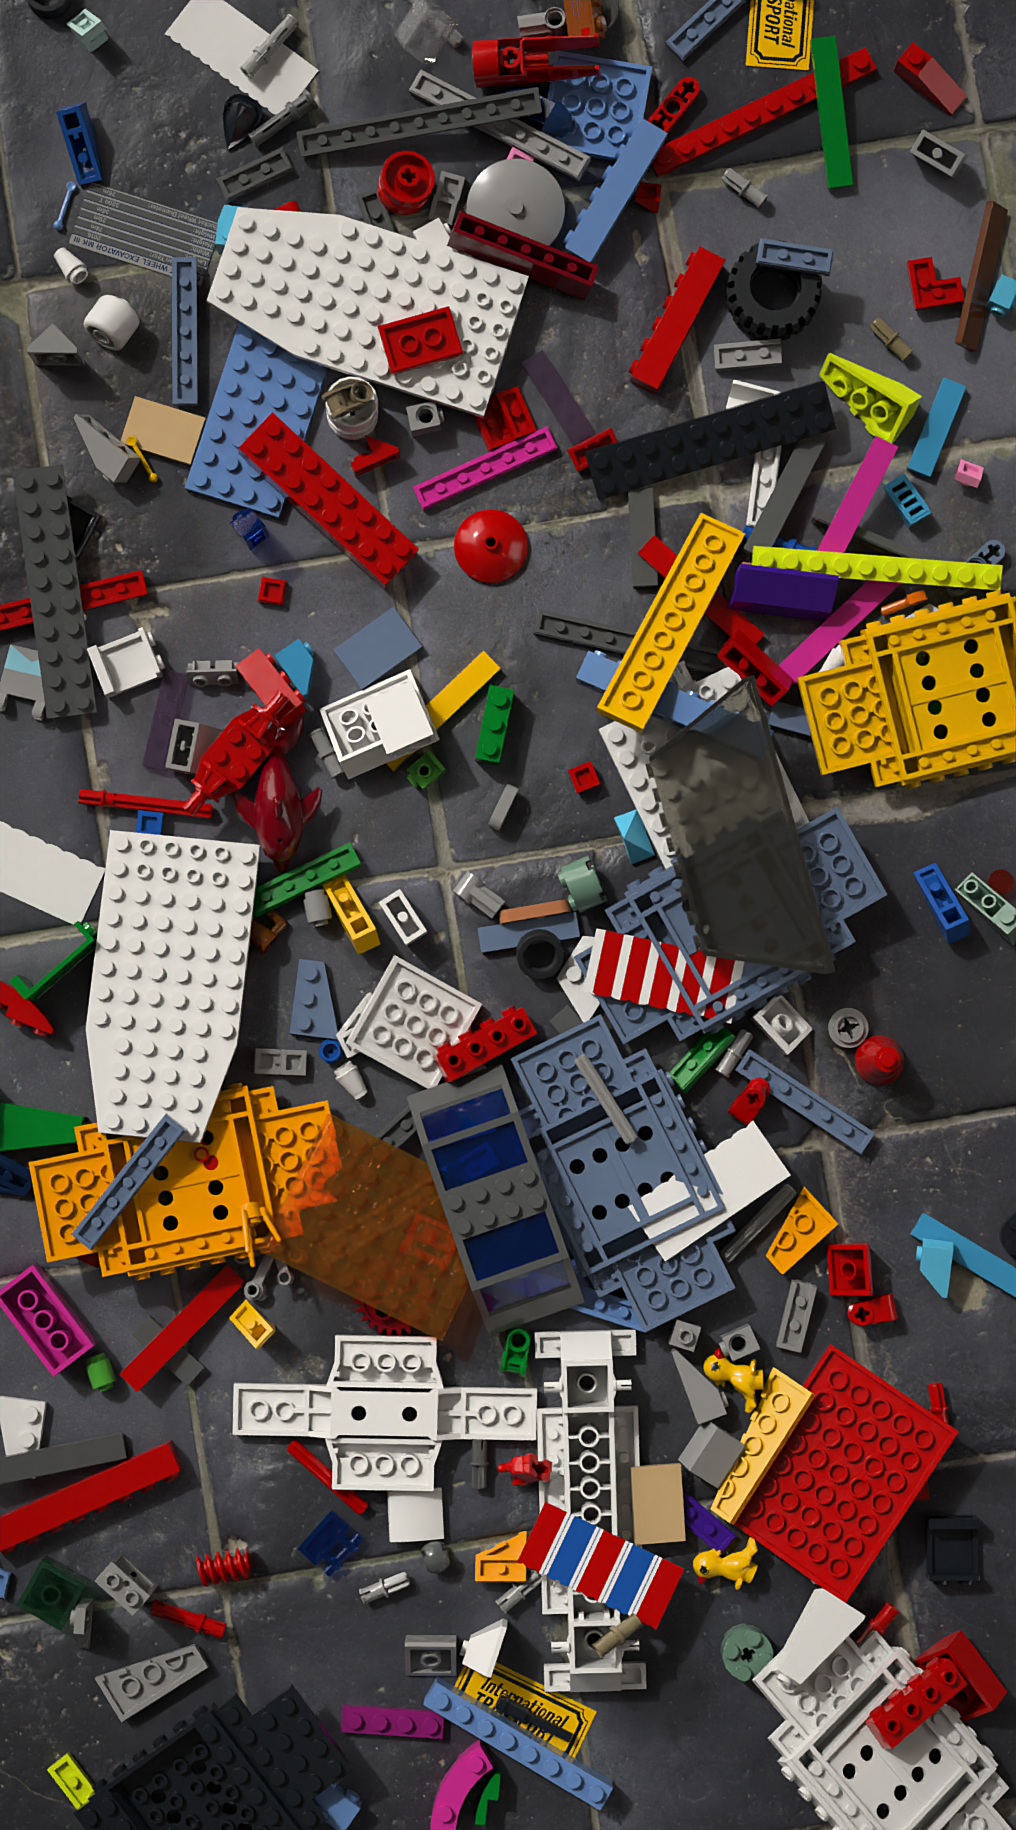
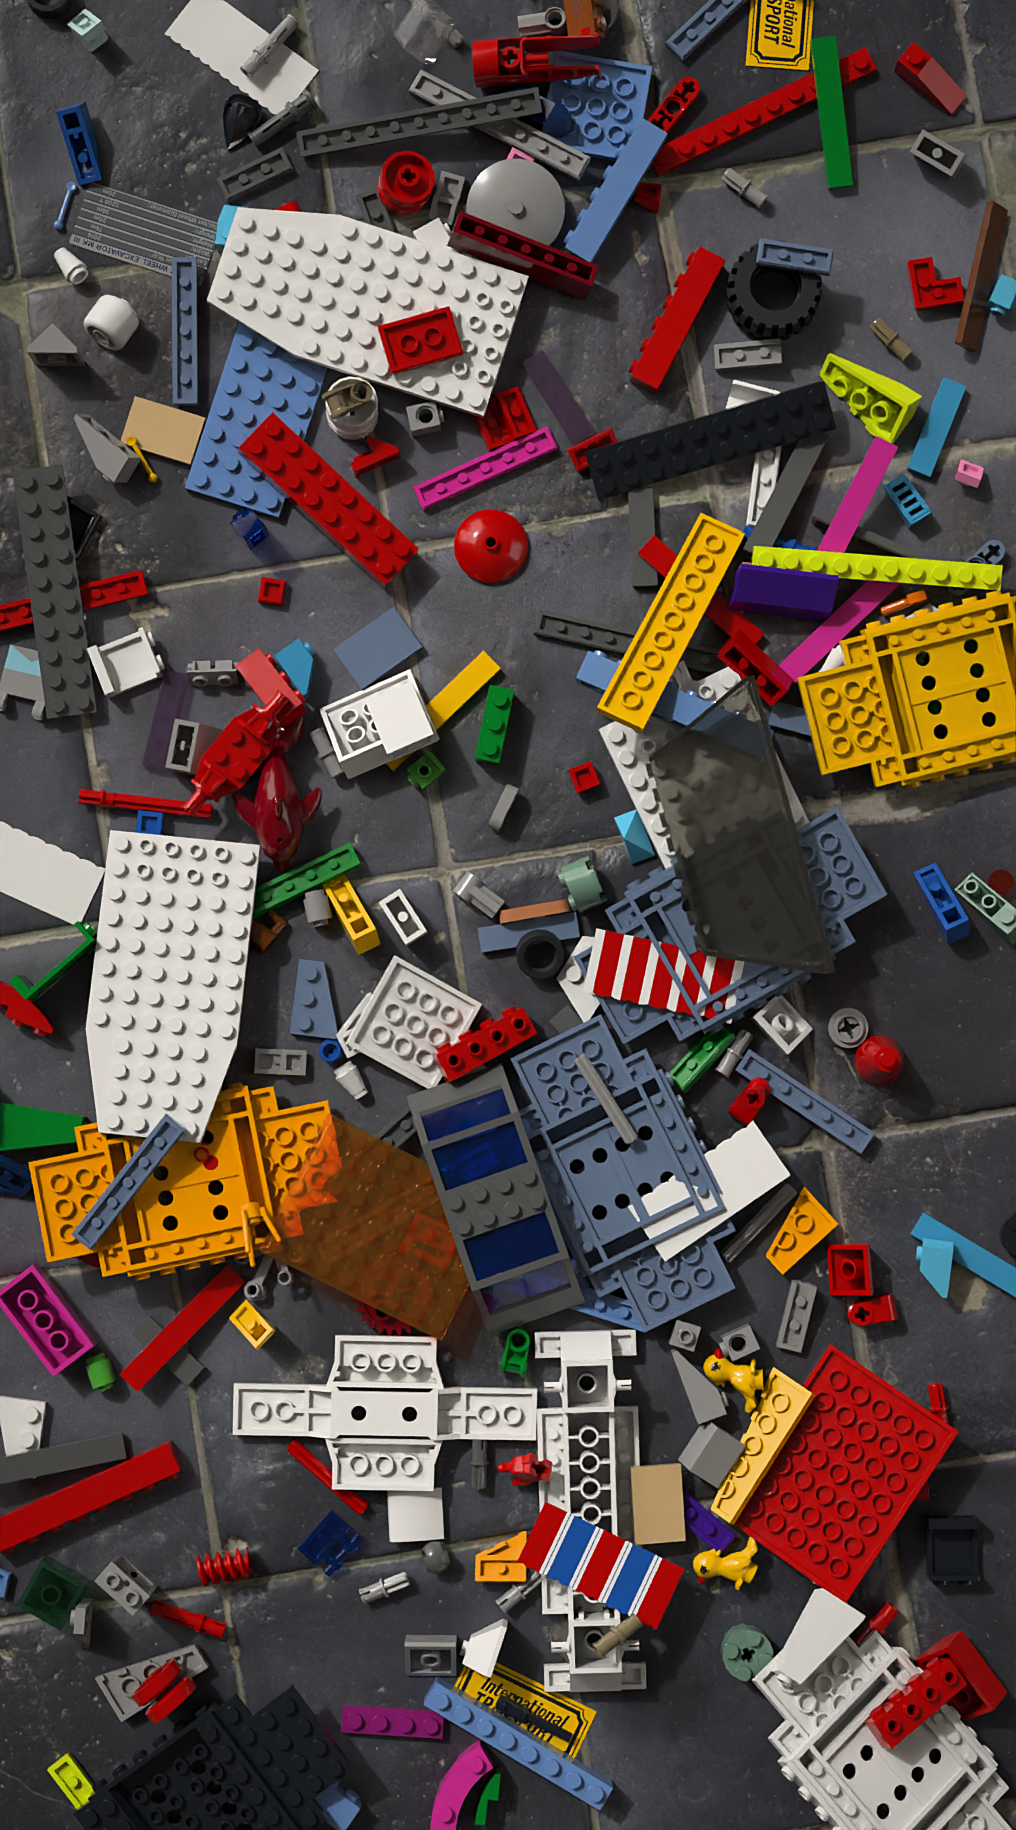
none -> red wheel [131,1658,197,1724]

